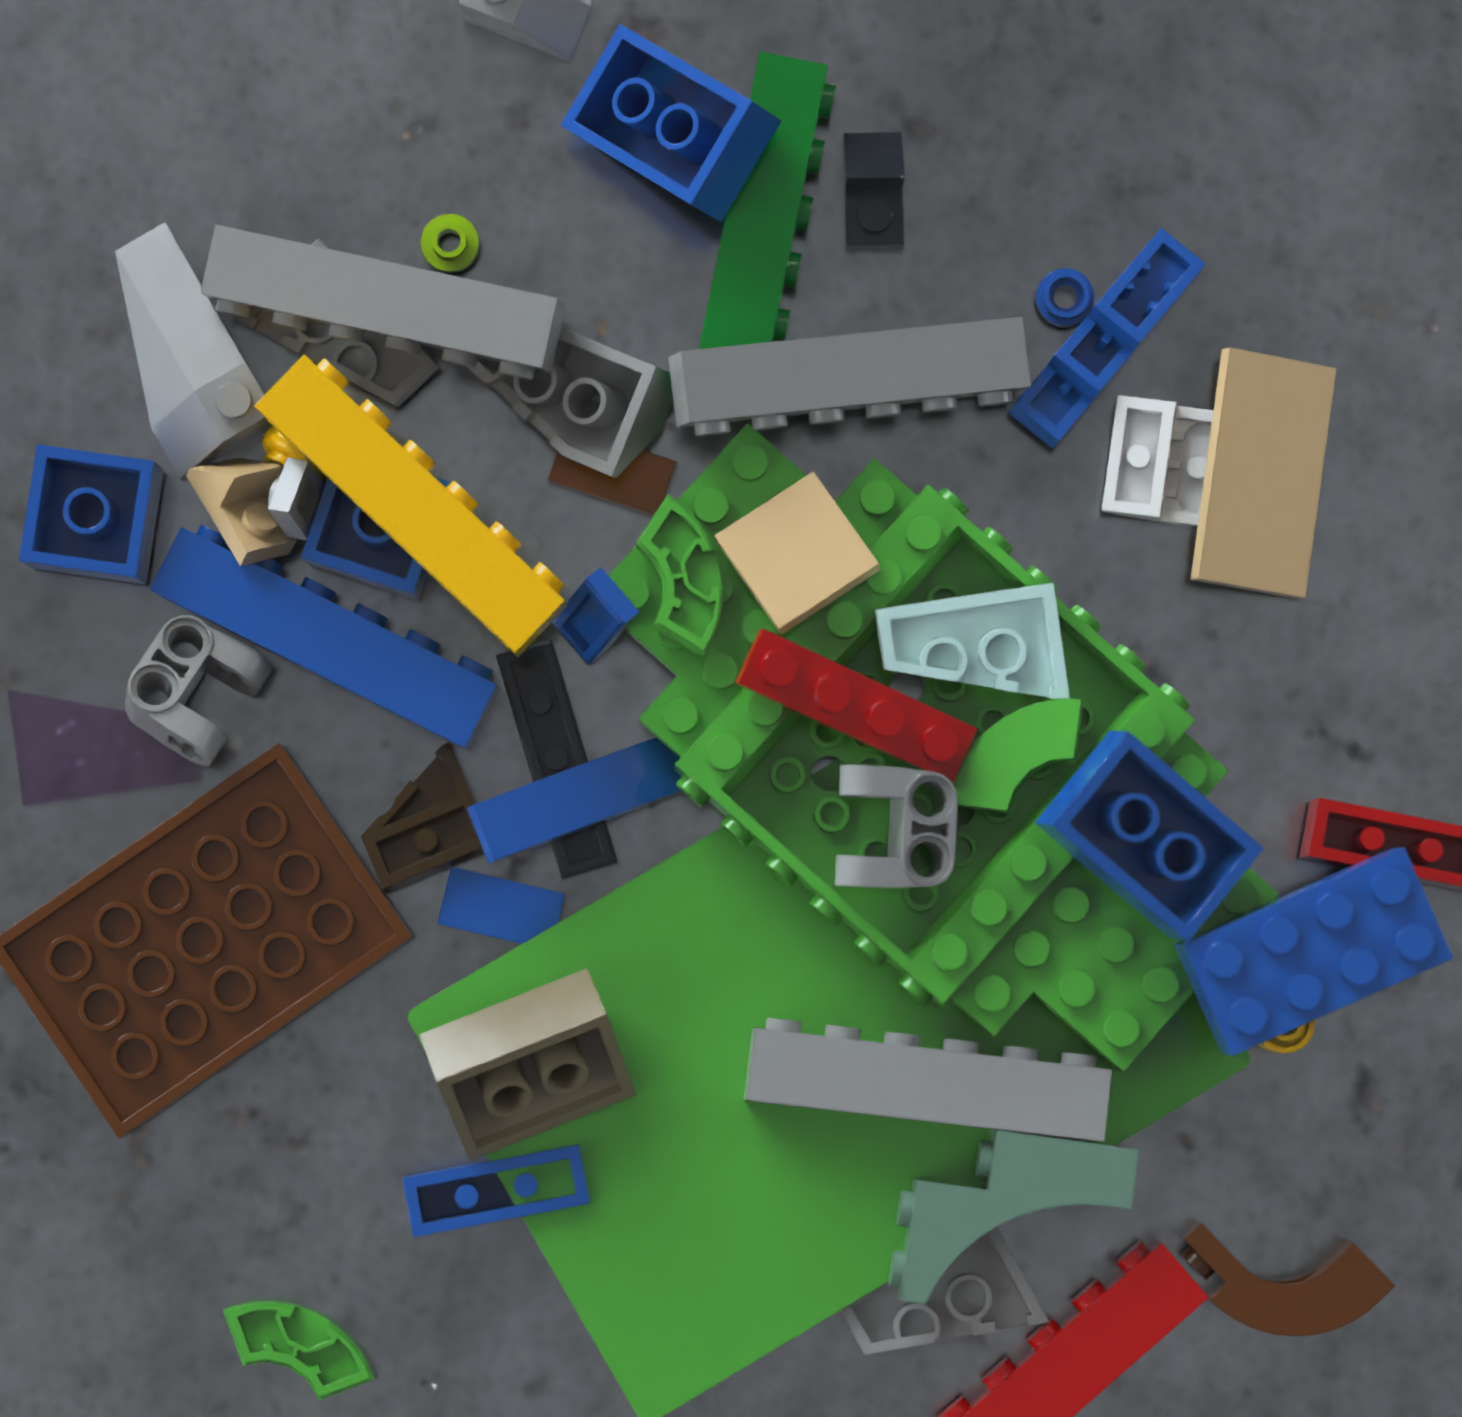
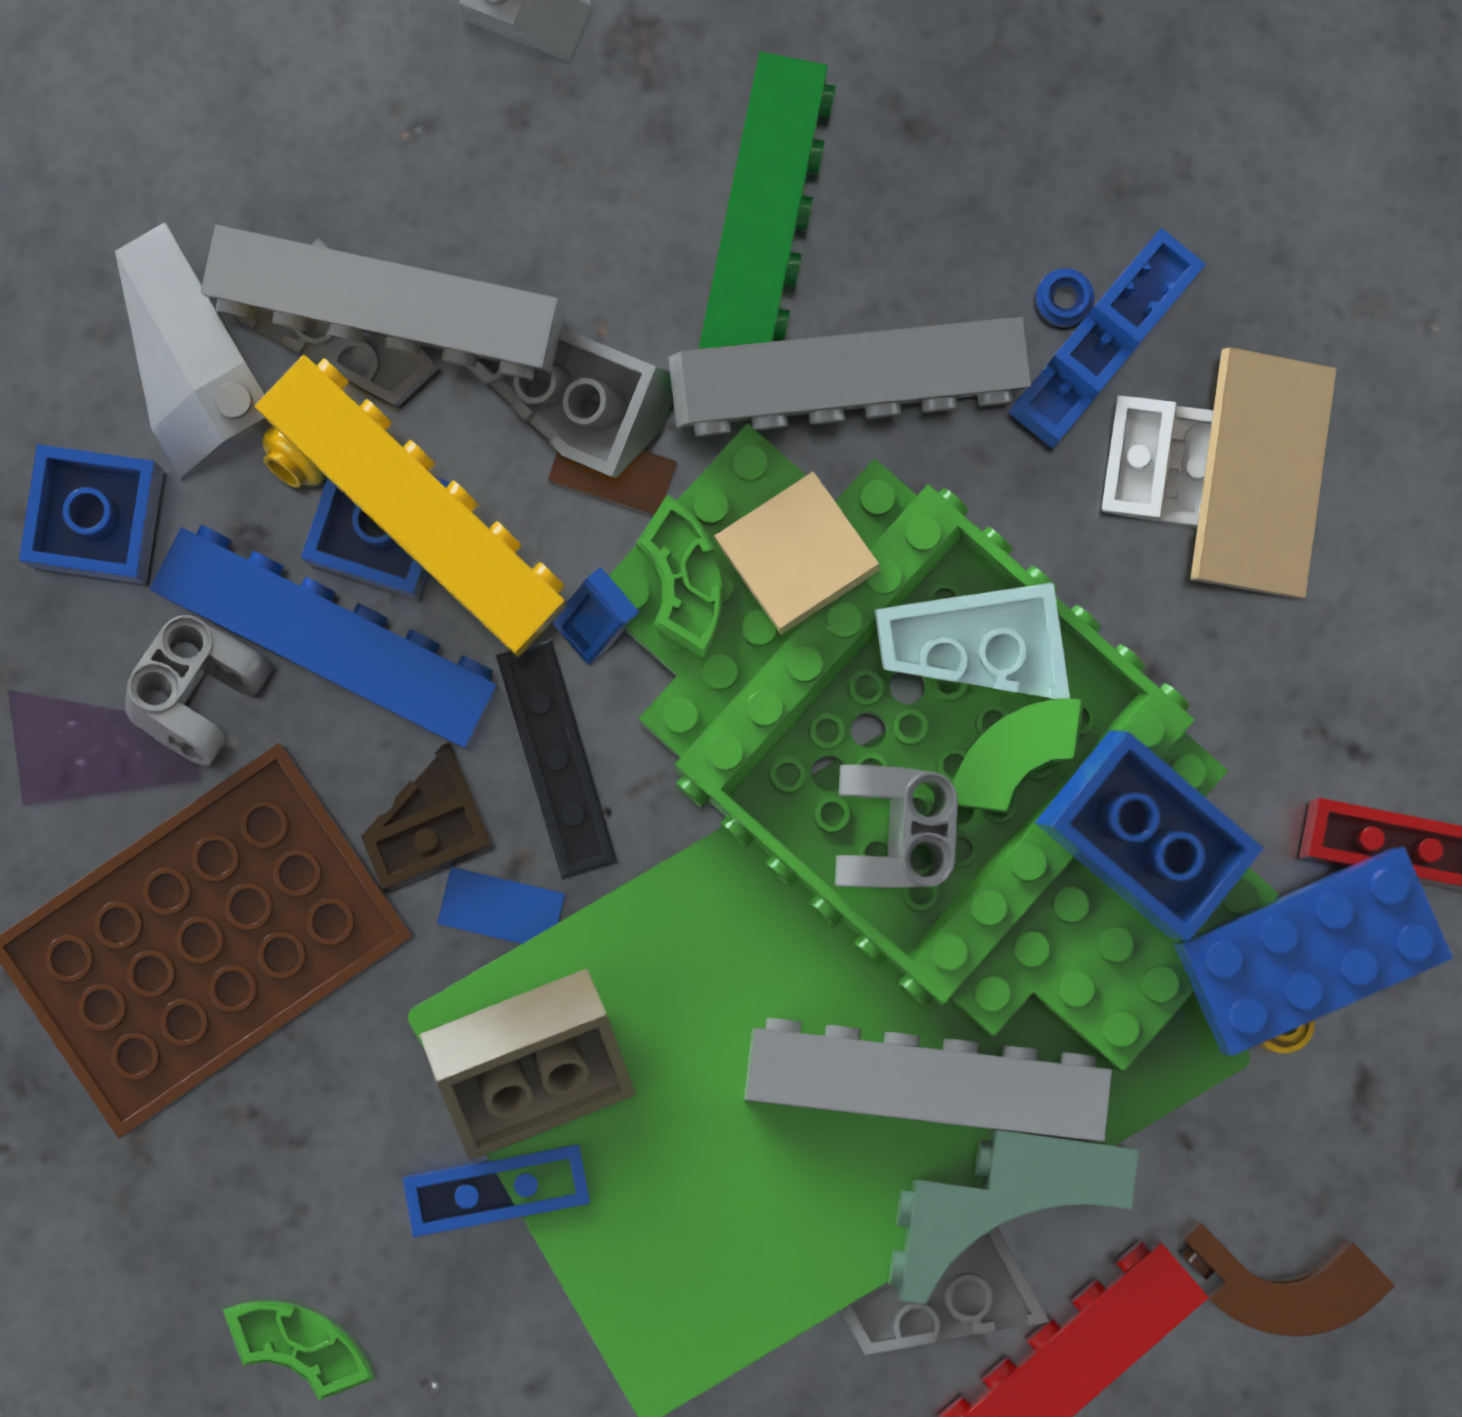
tan slope [186,457,297,566] -> none
light grey plate [267,457,325,540] -> none
lime plate [421,214,479,273] -> none
blue slope [467,737,682,864] -> none
blue brick [560,24,781,222] -> none
red plate [735,629,977,783] -> none
black slope [843,132,905,250] -> none

